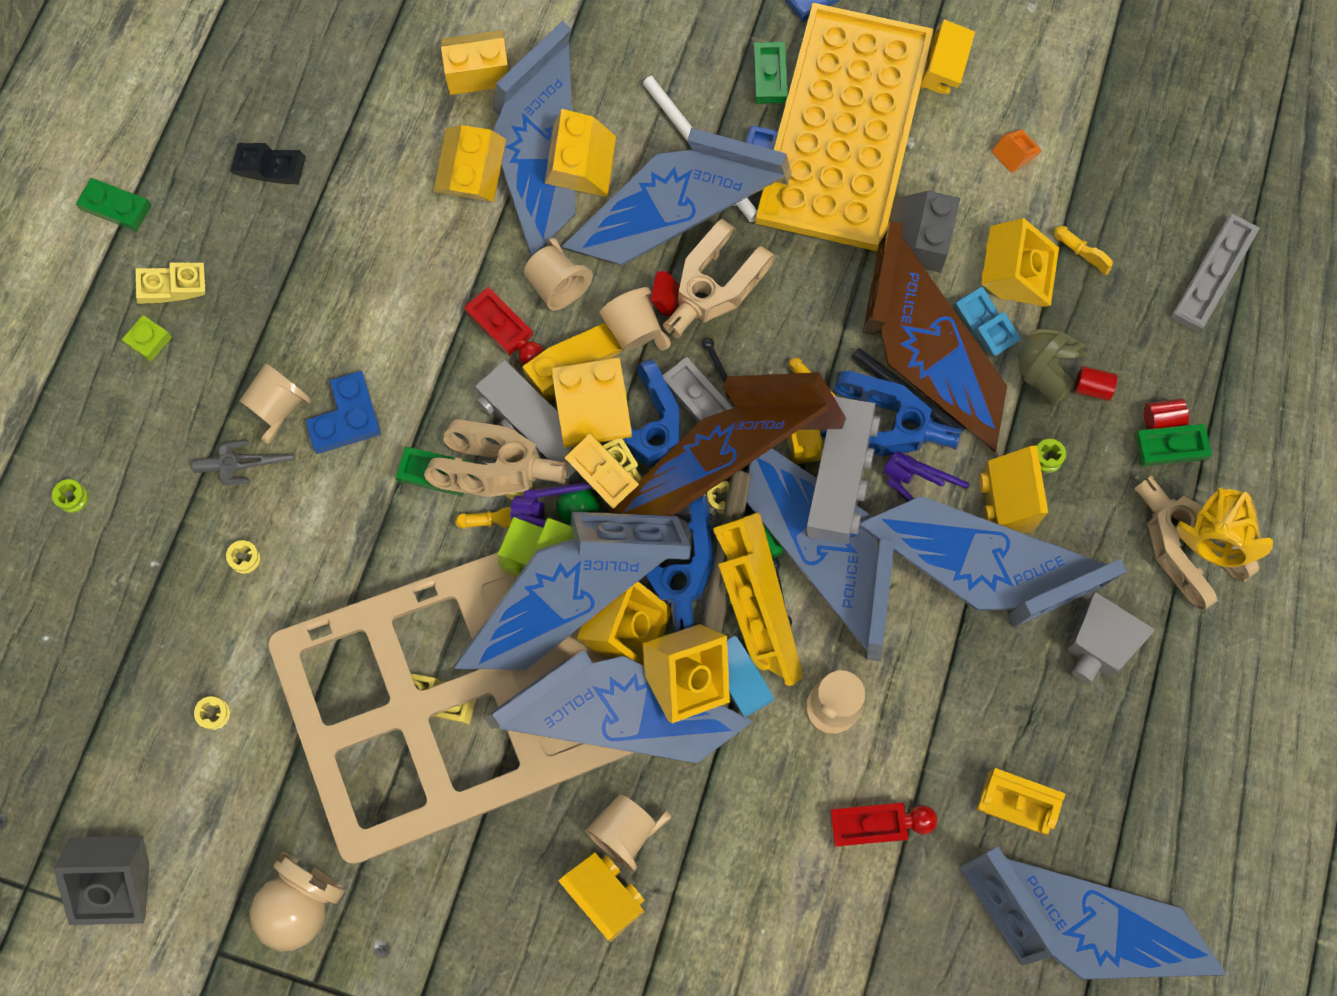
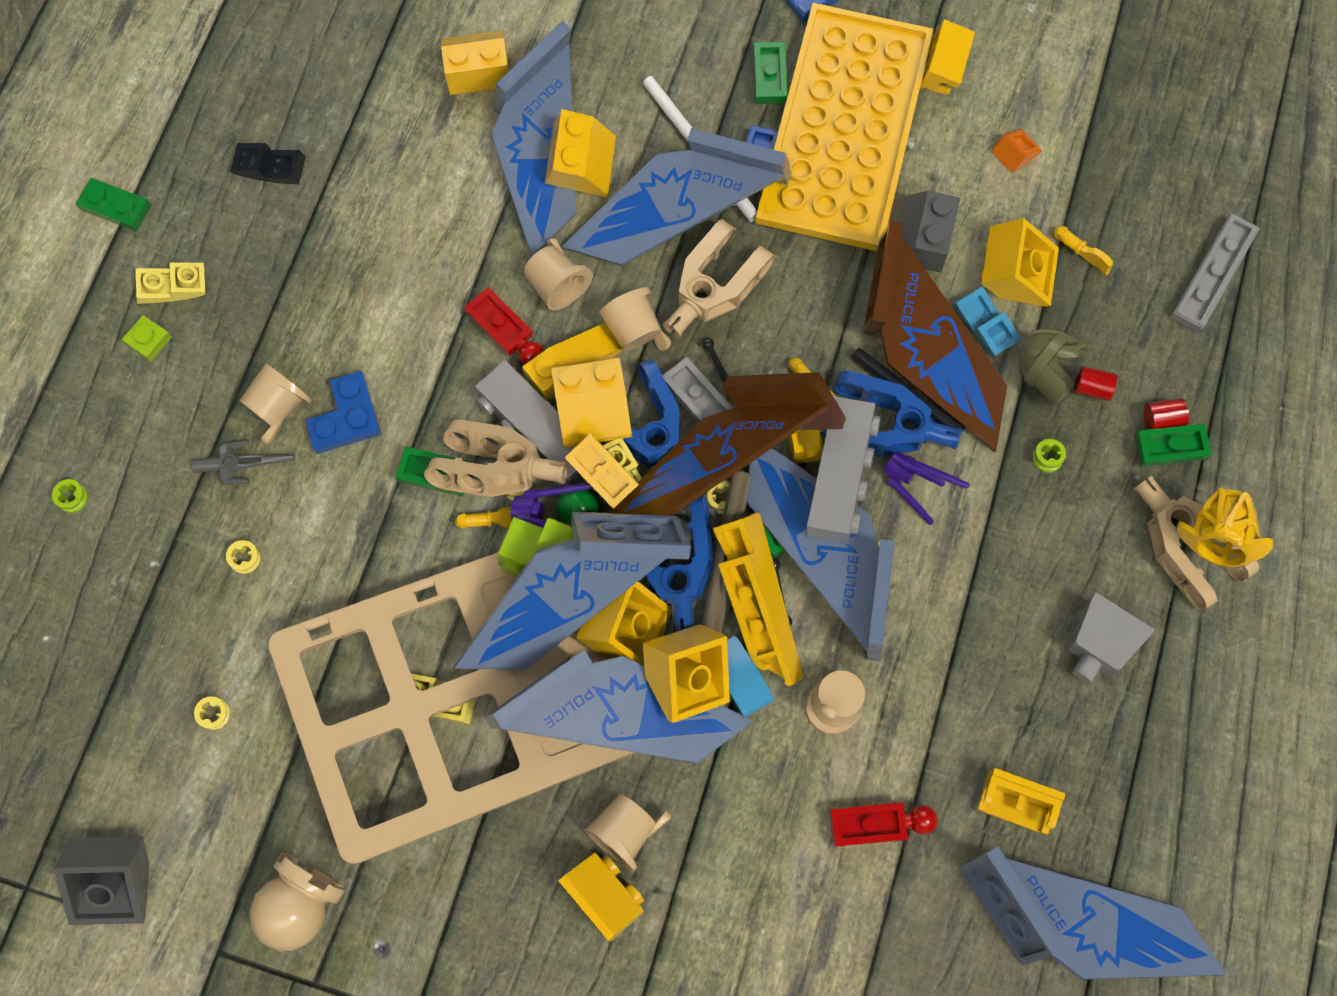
yellow slope [433,125,506,203] -> none
red tile [650,271,680,316] -> none
sand blue piece [860,496,1127,627] -> none
yellow slope [978,446,1048,533] -> none

